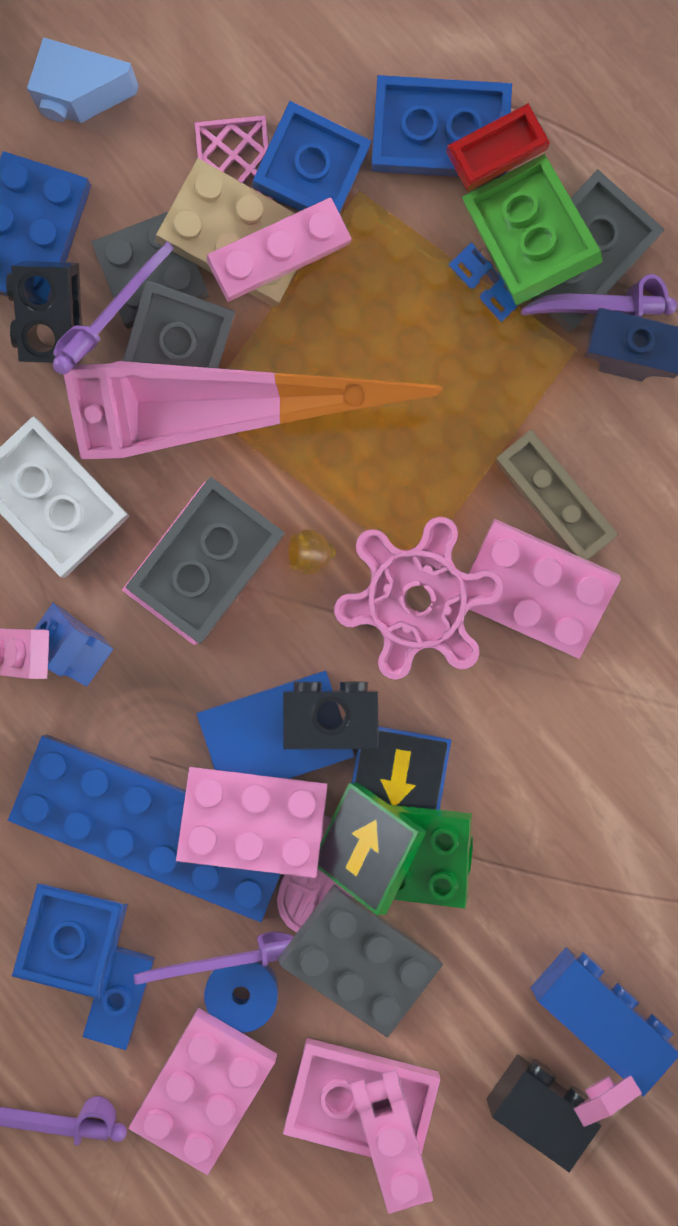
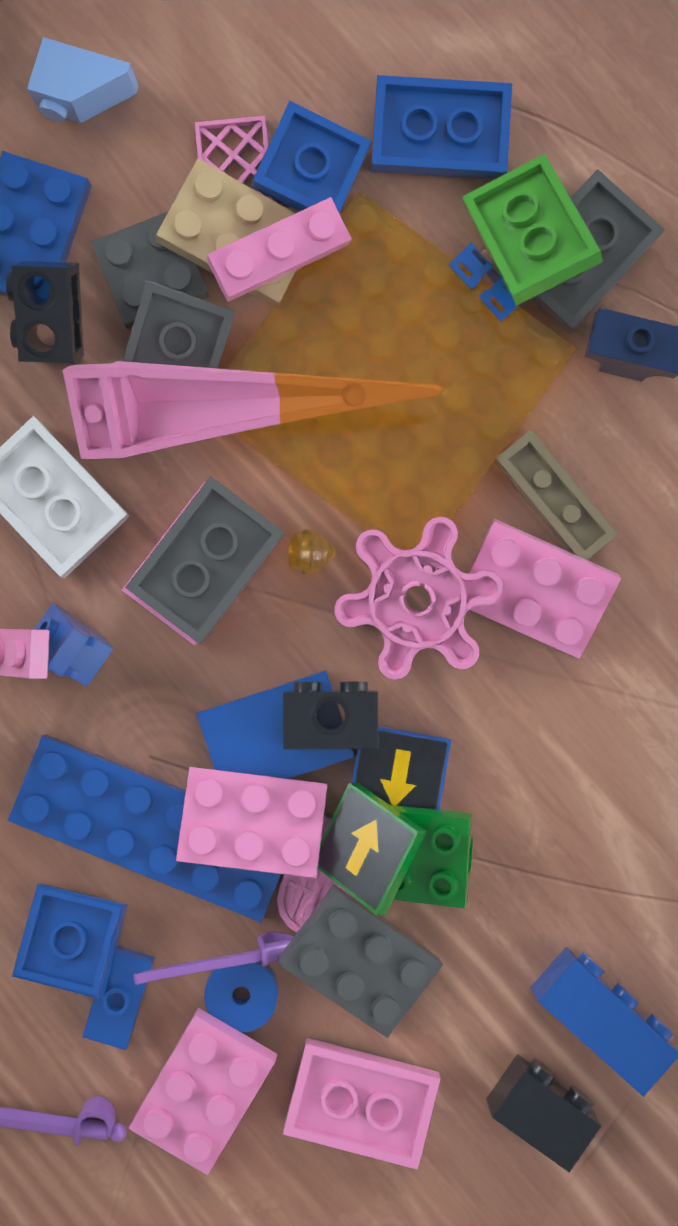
medium lavender sword [53,241,174,375] -> none
bright pink plate [351,1070,433,1214] -> none
red tile [446,103,550,192] -> none
medium lavender sword [521,274,677,318] -> none
bright pink plate [574,1076,642,1127] -> none

